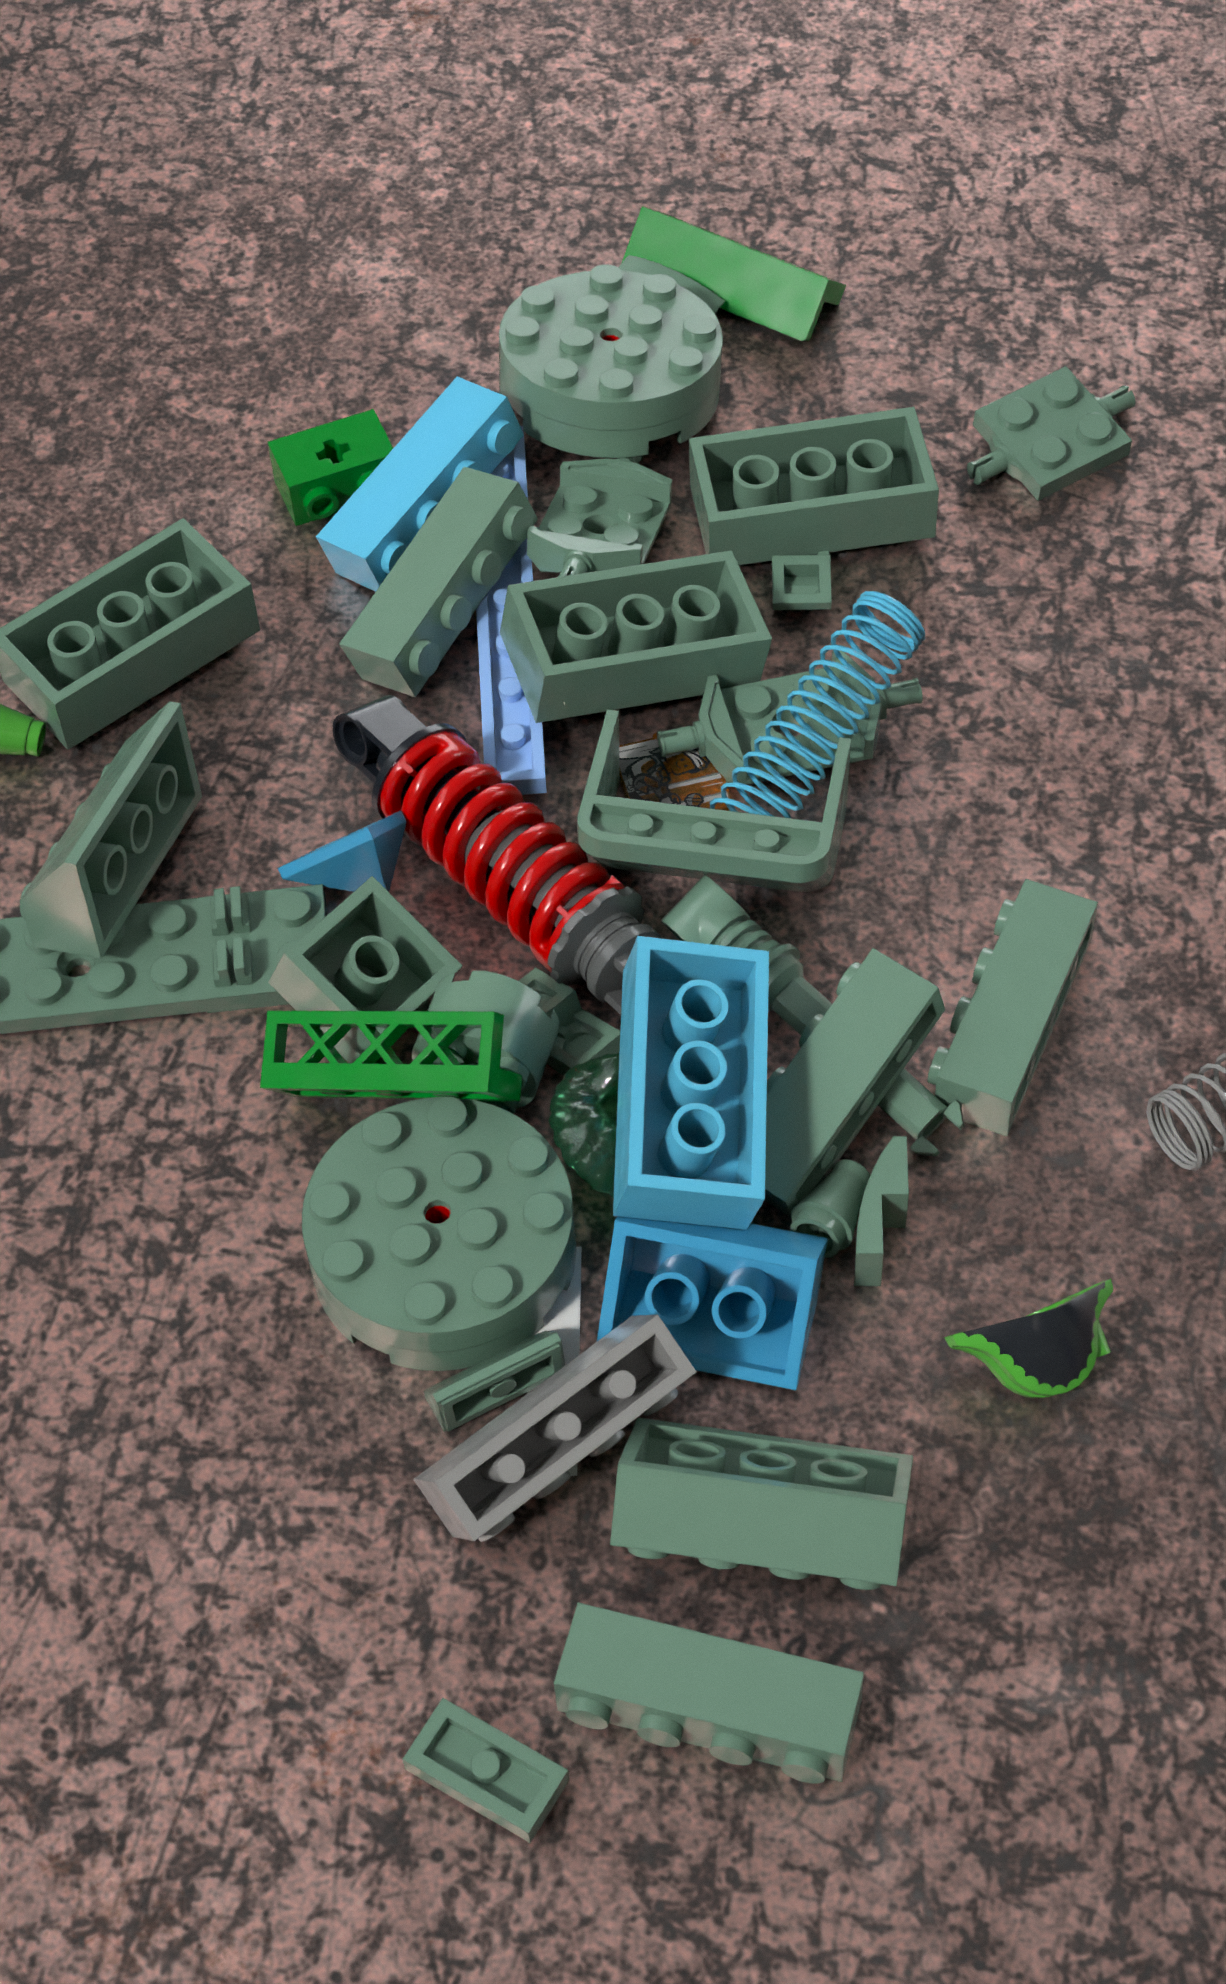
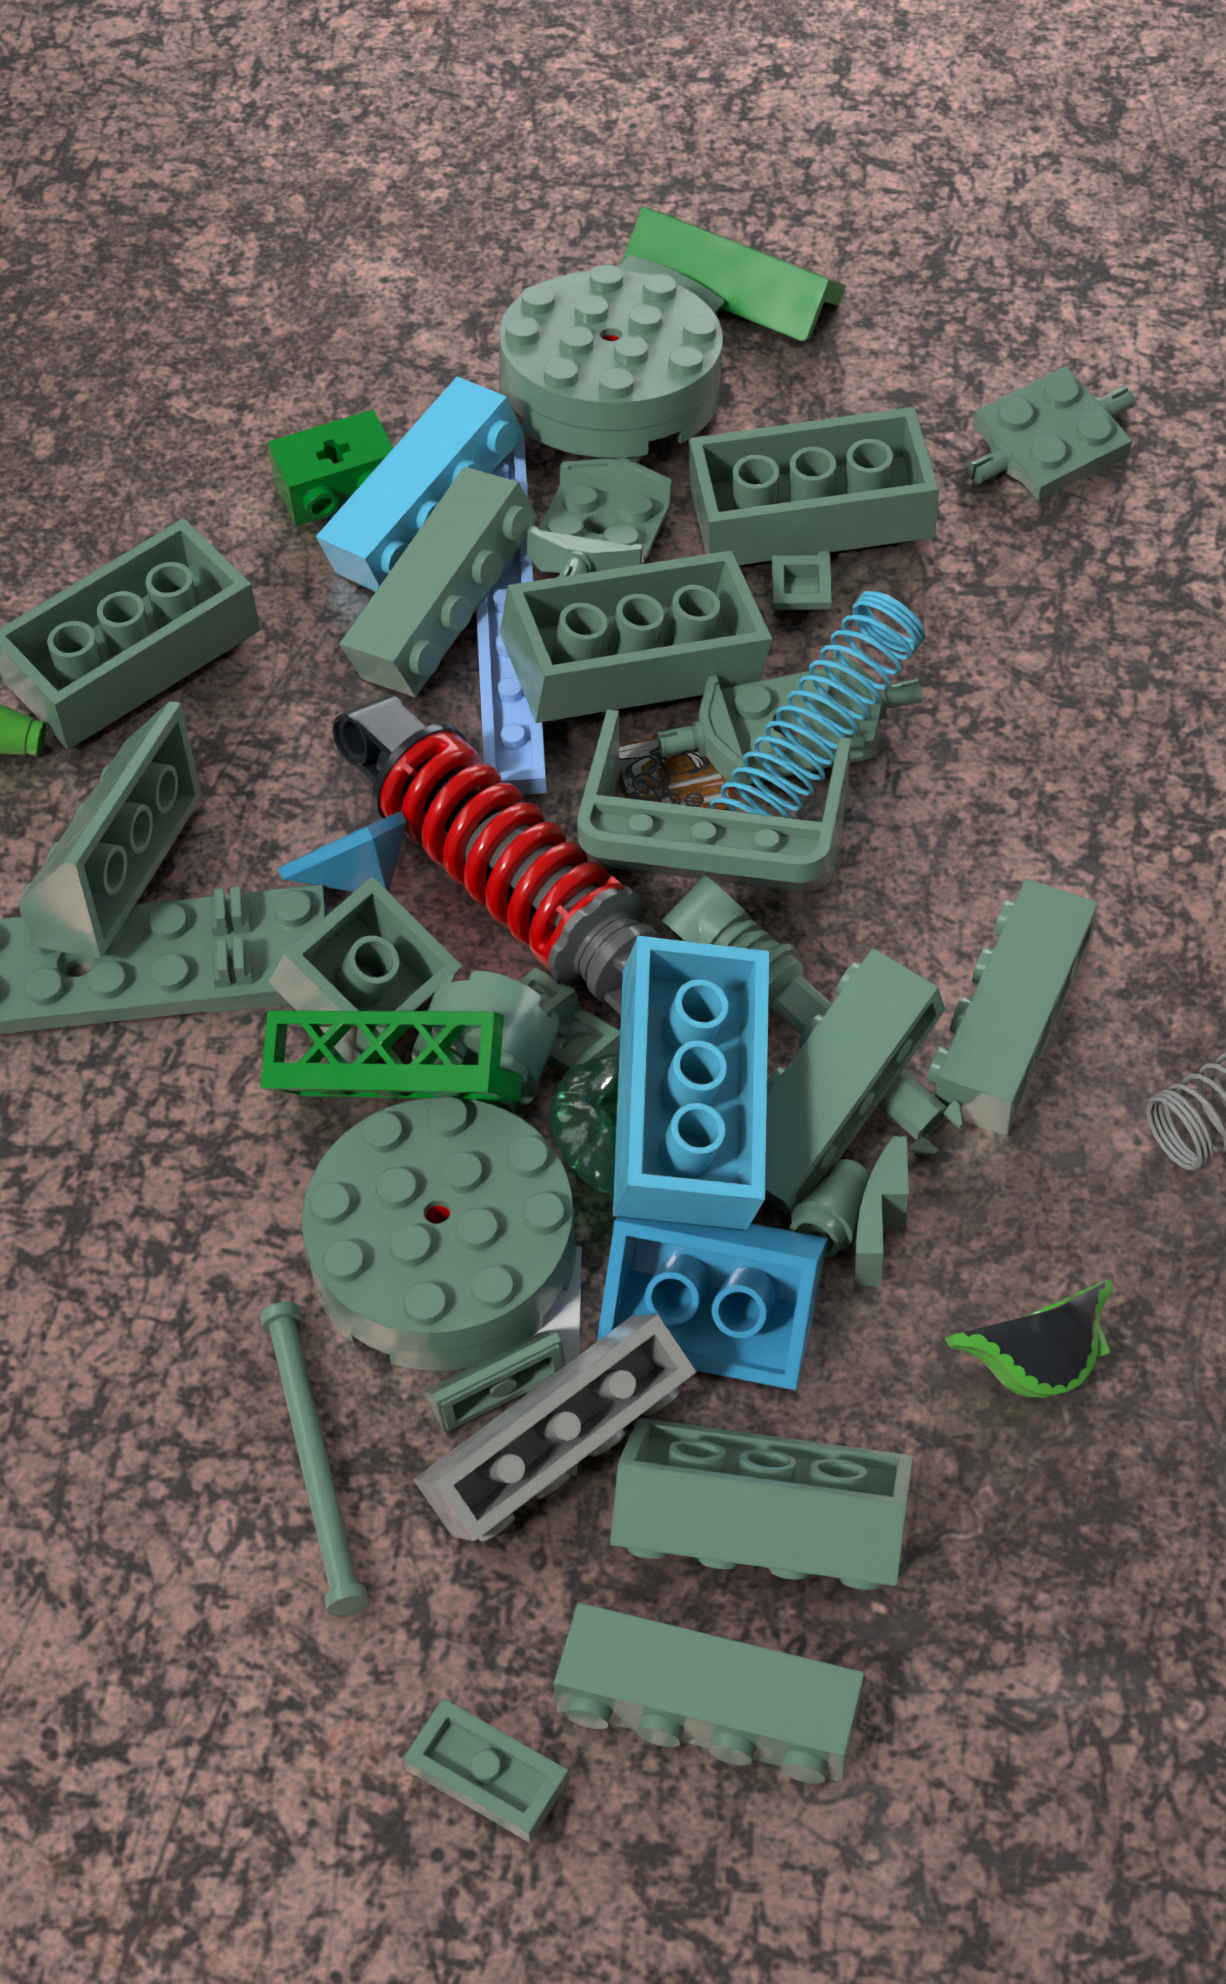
none -> sand green bar [260,1302,369,1616]

